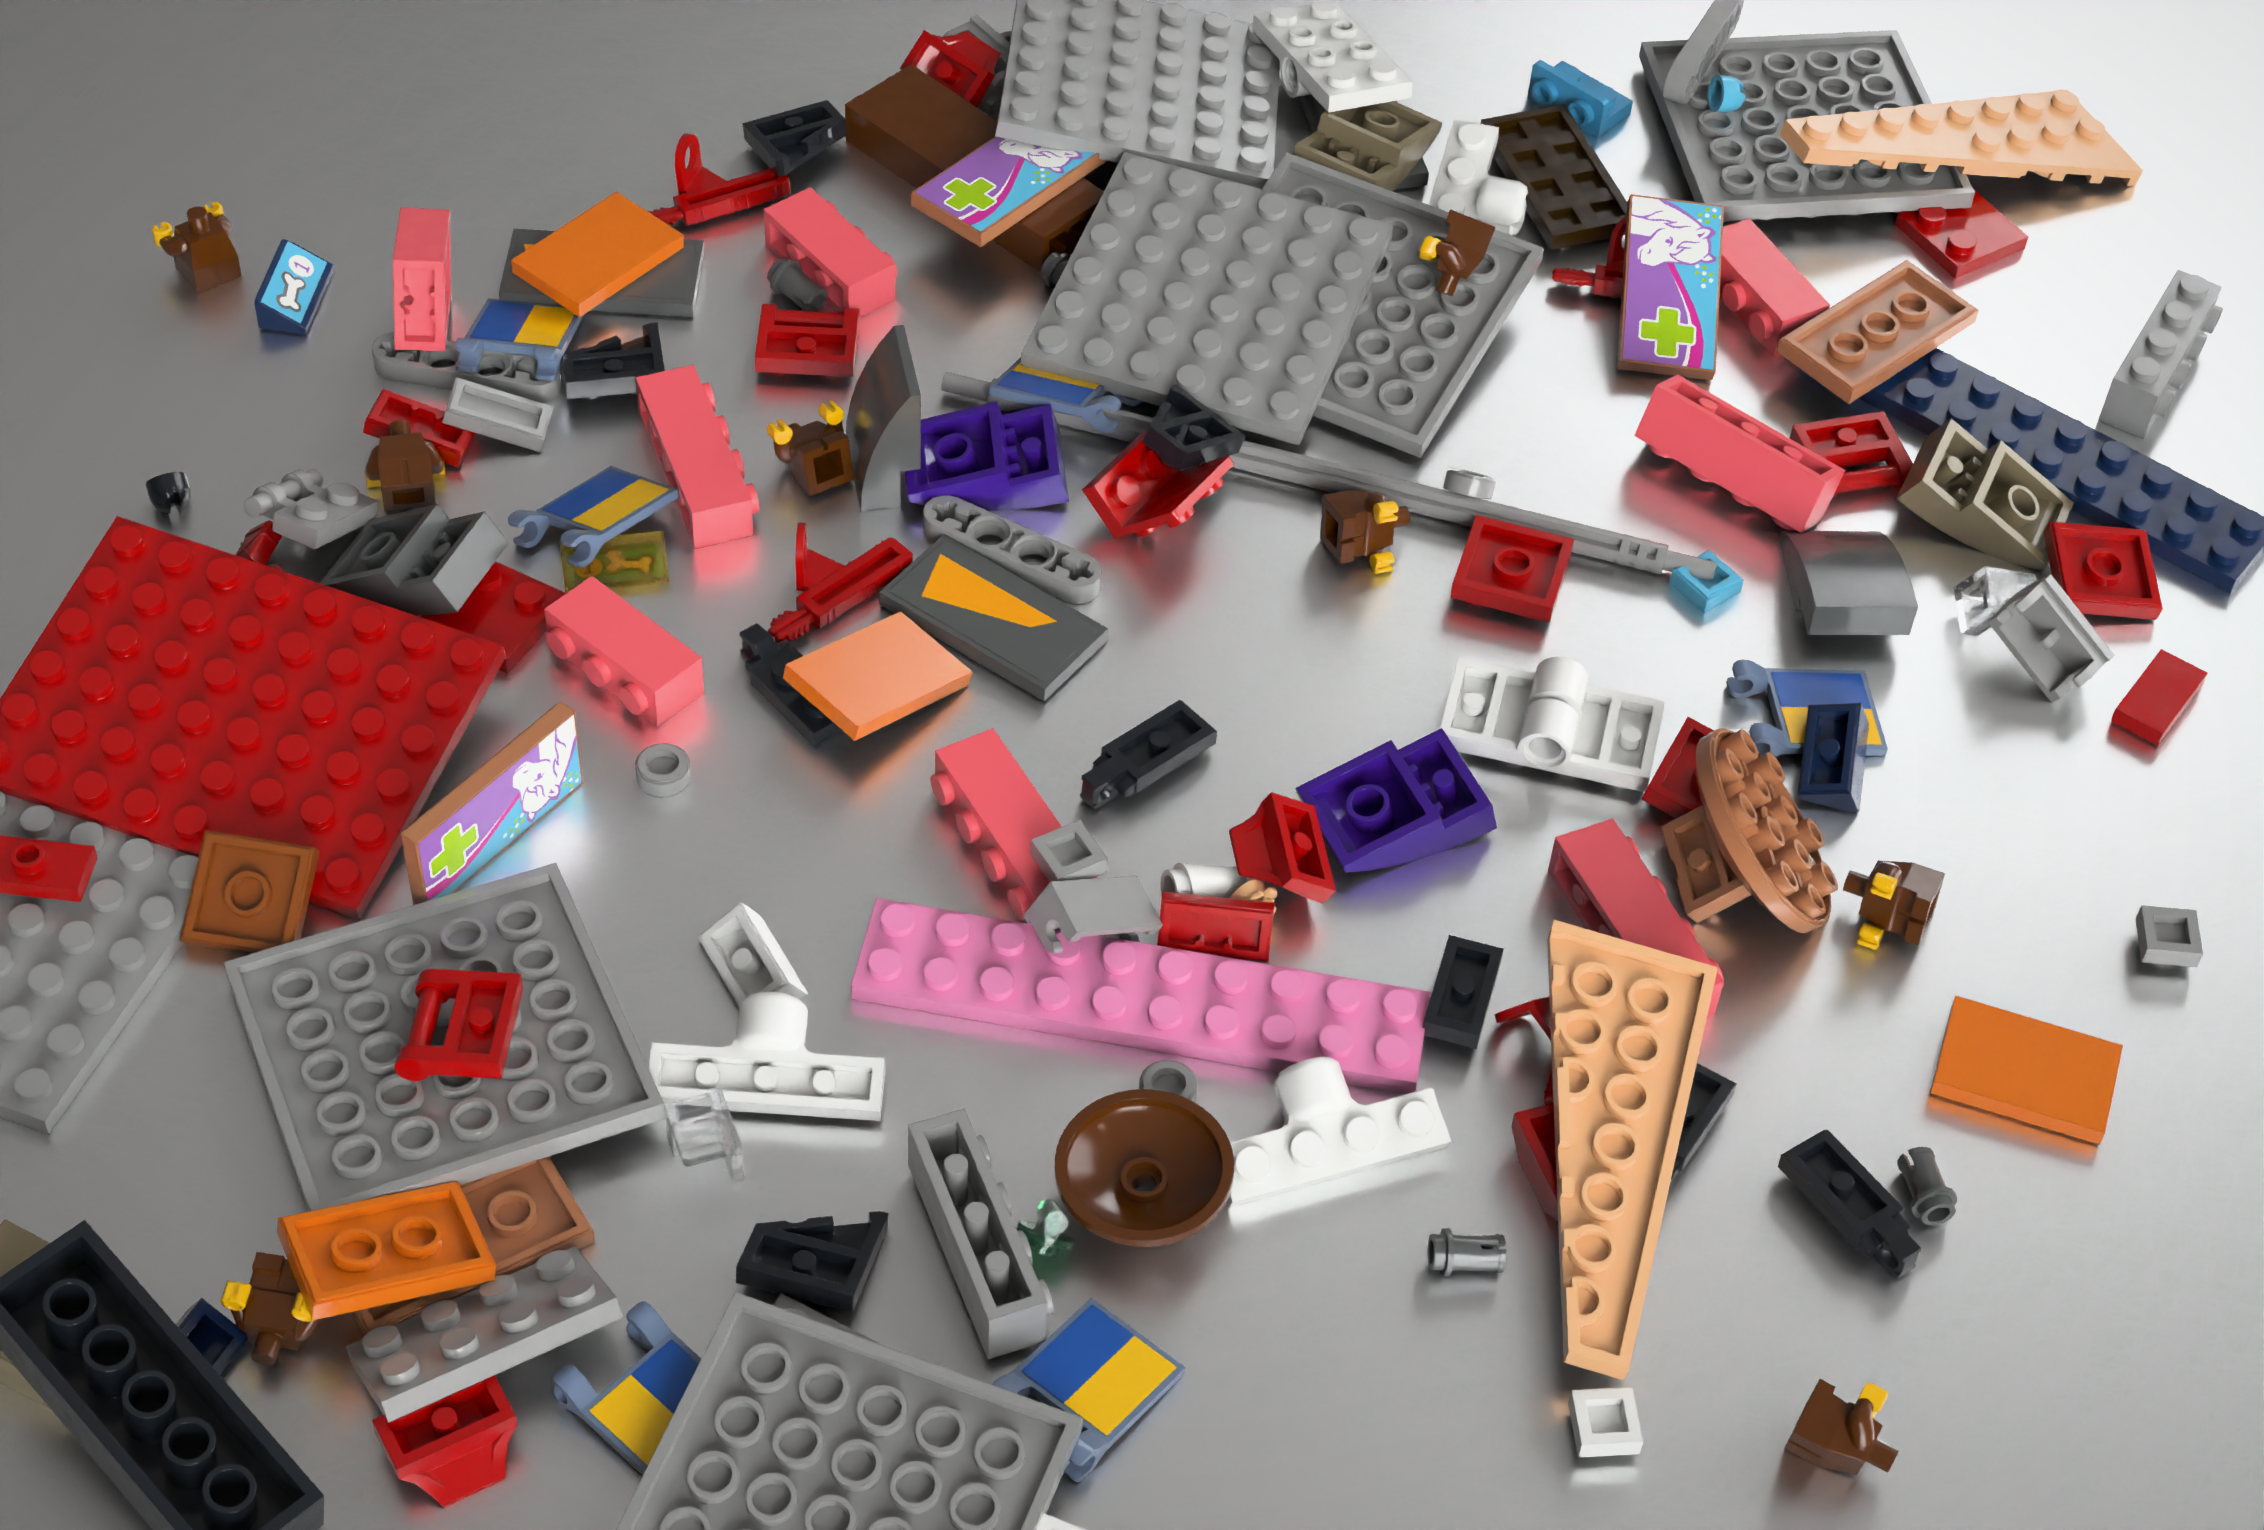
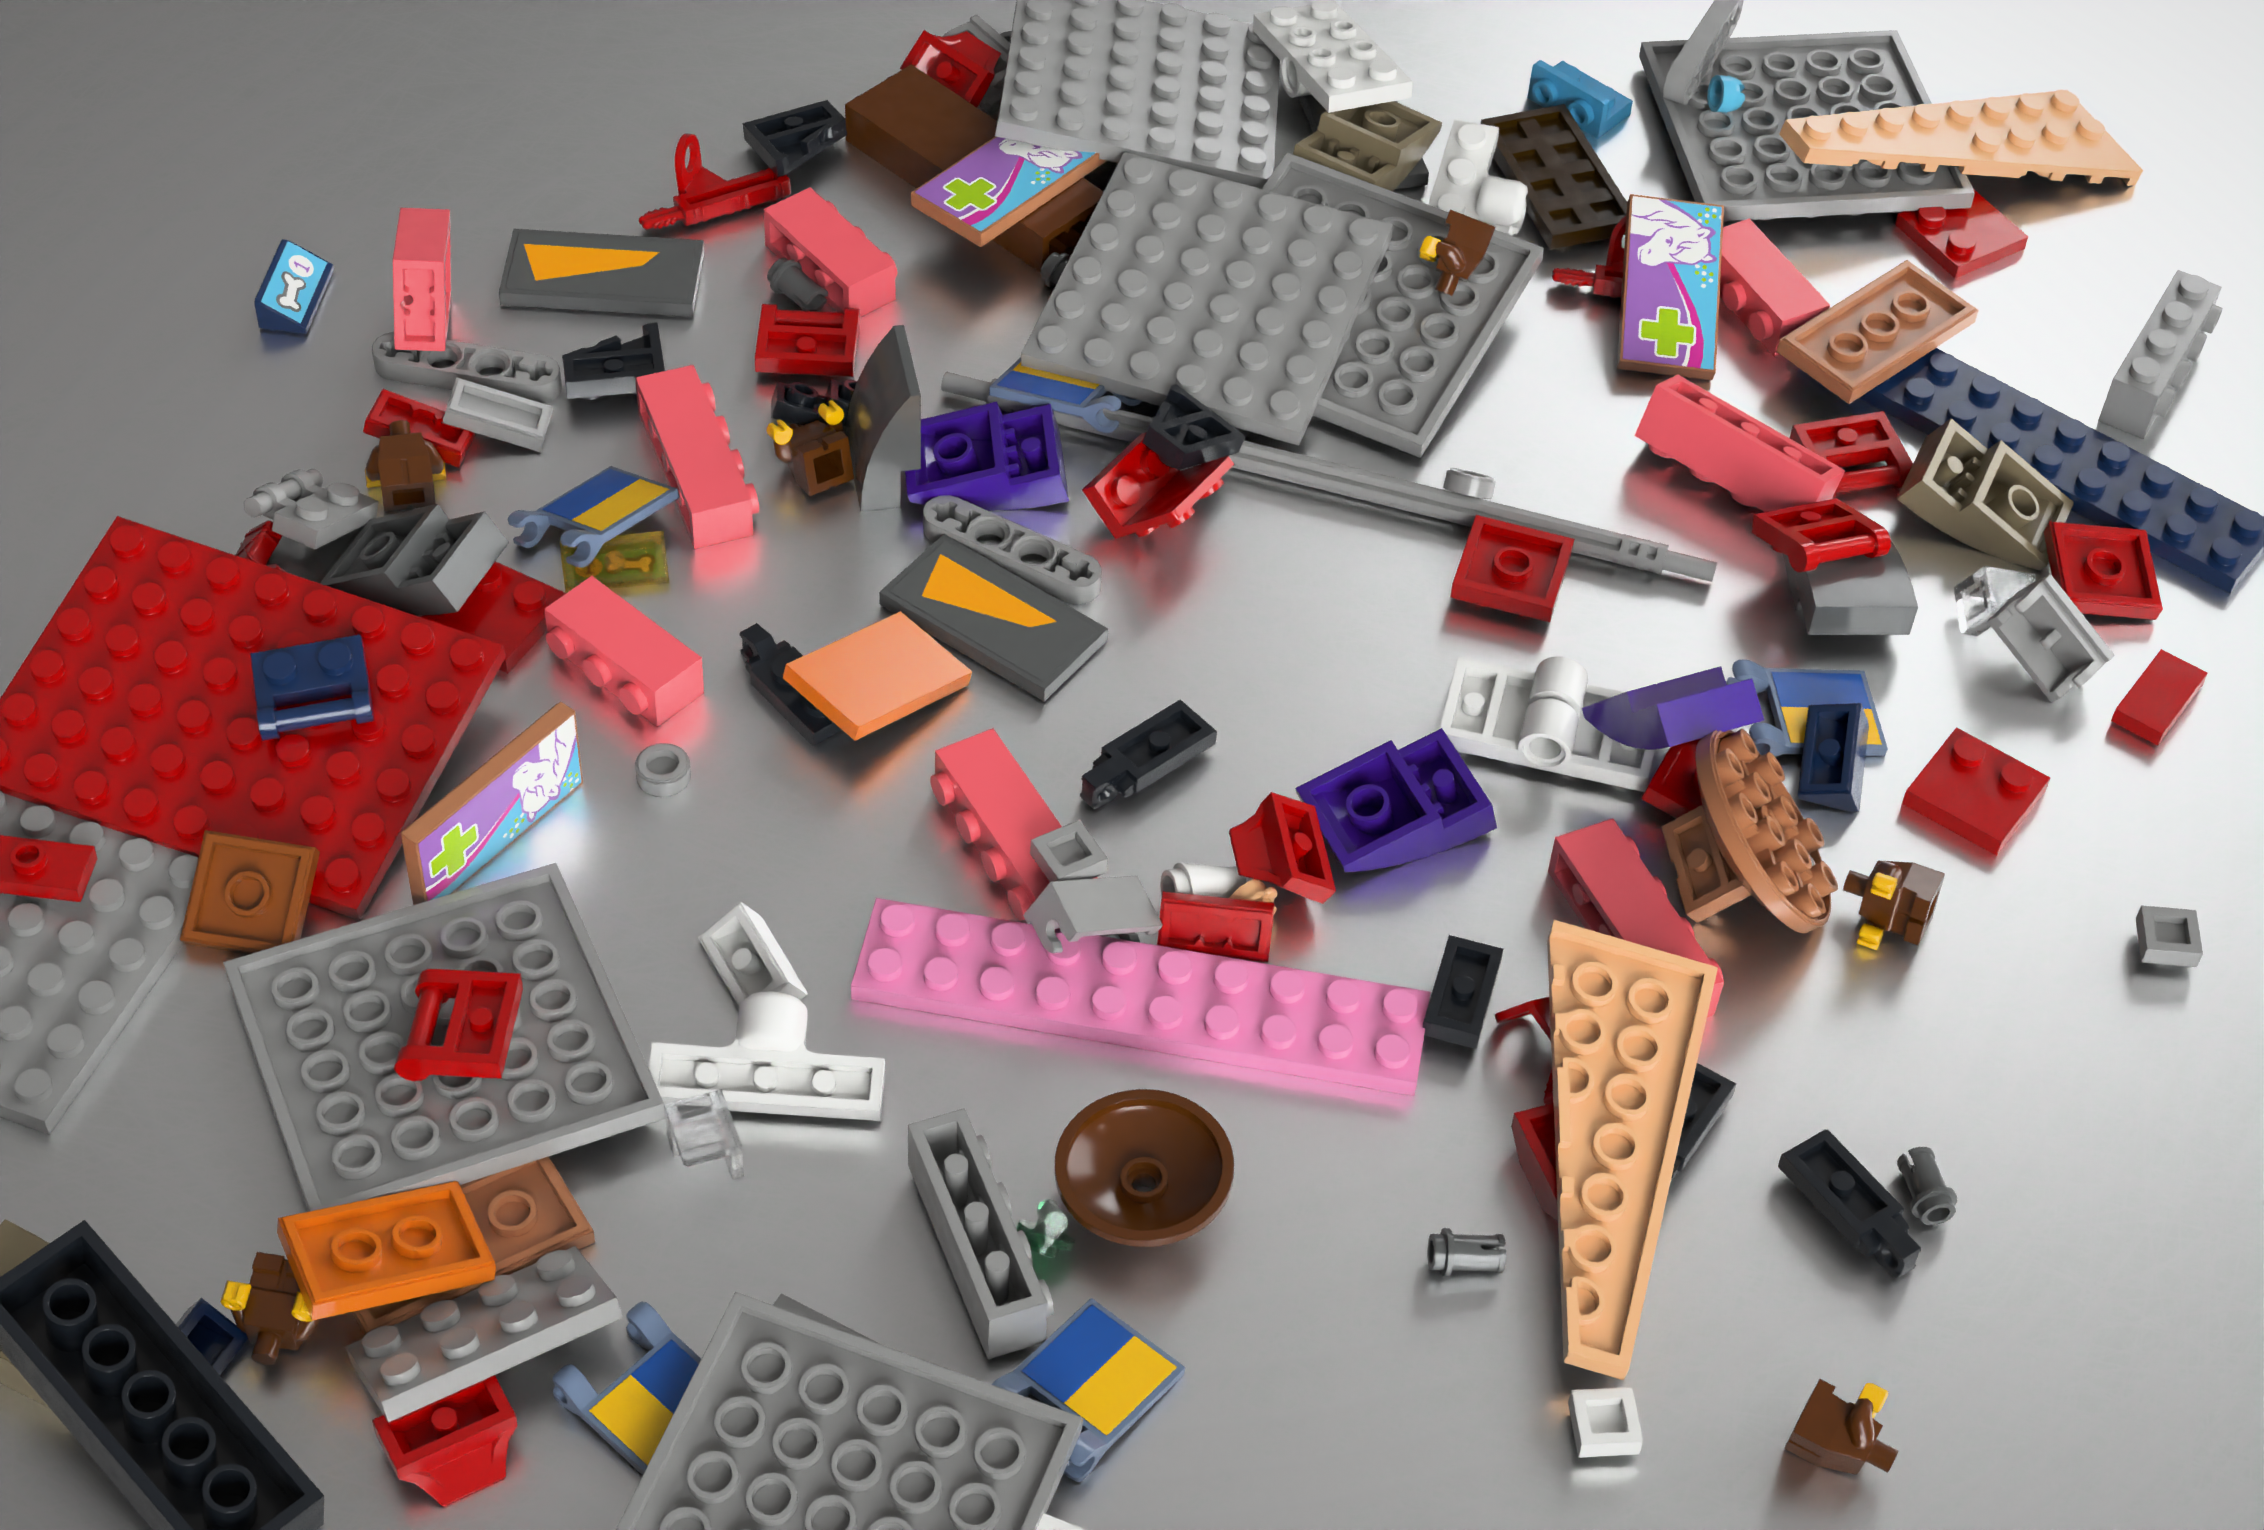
black hinge [145,472,191,514] -> none
reddish brown piece [152,201,242,294] -> none
flag [455,298,584,381] -> none
orange tile [511,192,684,317] -> none
black wing [736,1211,889,1313] -> none
red piece [768,522,913,643] -> none
light grey tile [1139,1060,1197,1102] -> none
white plate [1227,1057,1452,1208] -> none
reddish brown piece [1320,490,1410,574] -> none
medium azure tile [1669,550,1744,613] -> none
orange tile [1930,995,2123,1144] -> none
none -> dark blue plate [250,634,374,741]
none -> black slope [771,379,857,427]
none -> dark purple slope [1582,666,1764,750]
none -> red plate [1751,498,1891,573]
none -> red plate [1902,727,2051,856]

